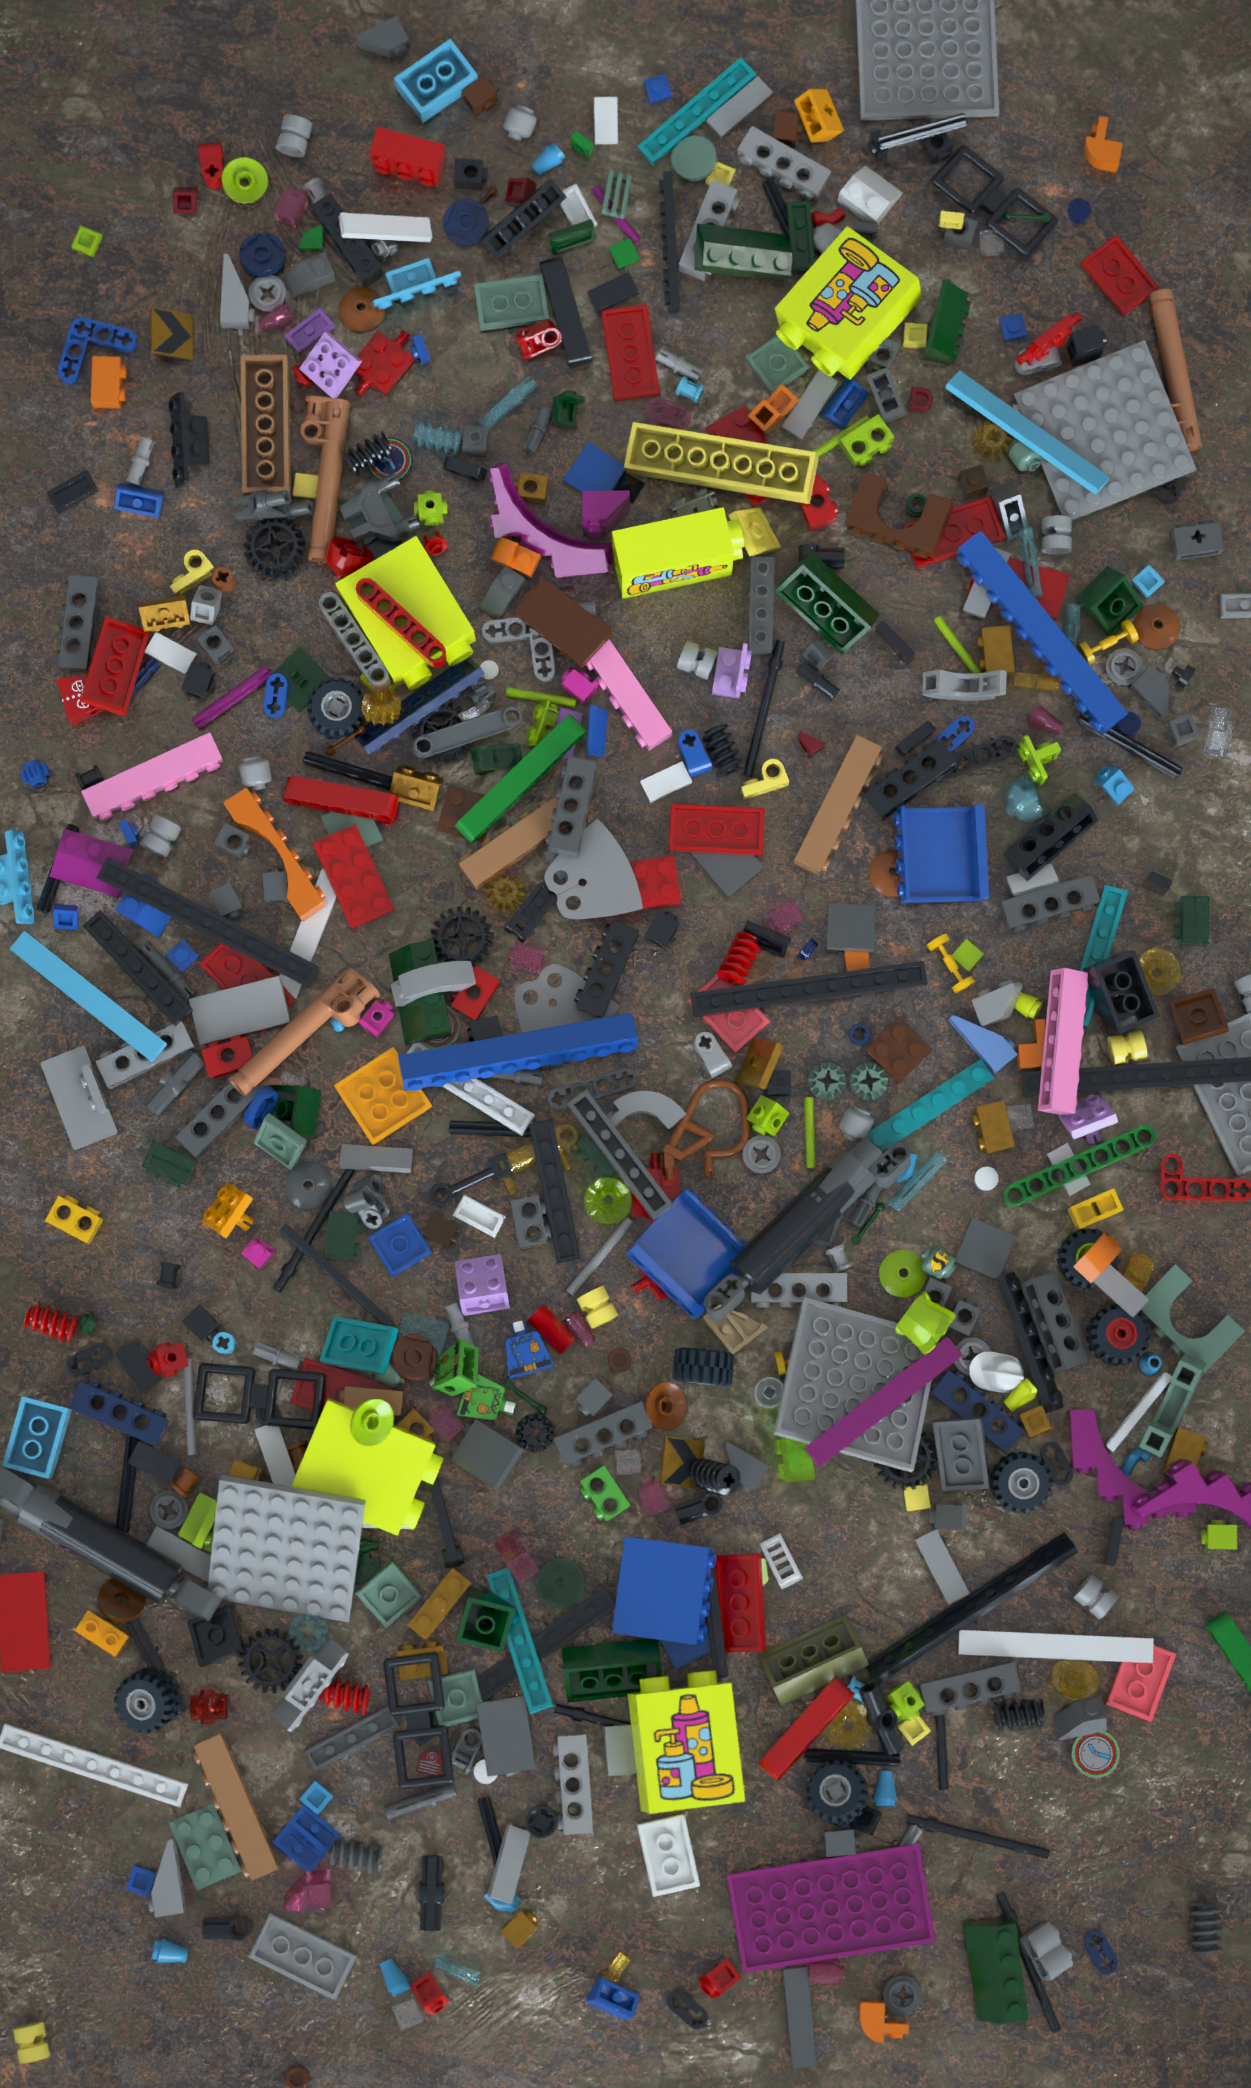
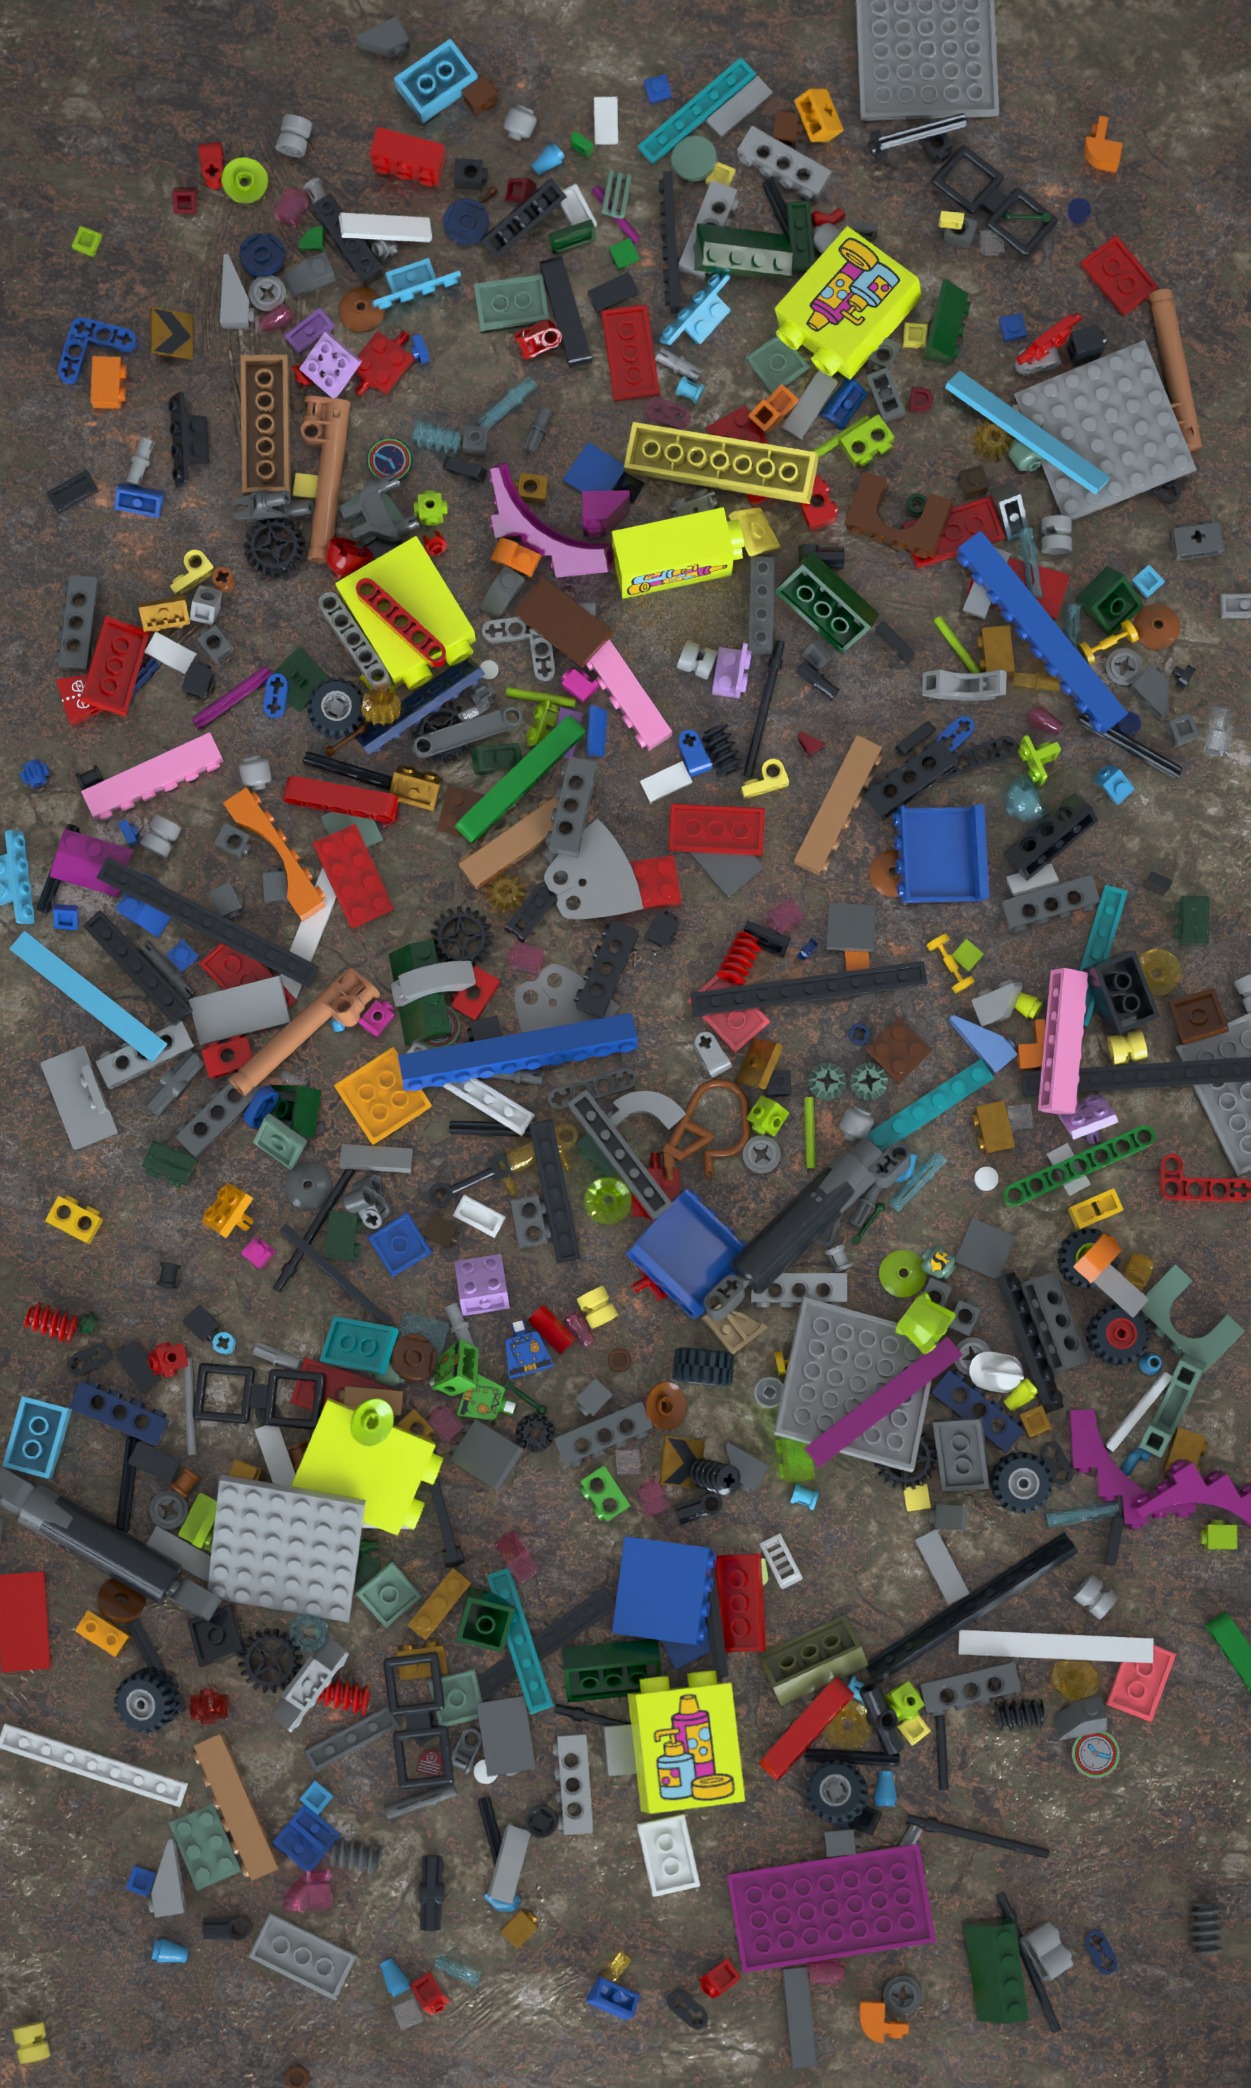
black piece [341,431,393,477] -> none
clear green brick [536,1558,585,1608] -> none
dark green bracket [552,390,585,429] -> none
light grey bar [566,1217,634,1296] -> none
white slope [838,166,902,224] -> none
none -> medium azure bracket [659,273,731,345]
none -> medium azure bush [790,1483,820,1510]
none -> clear light blue pin [1046,1500,1120,1529]

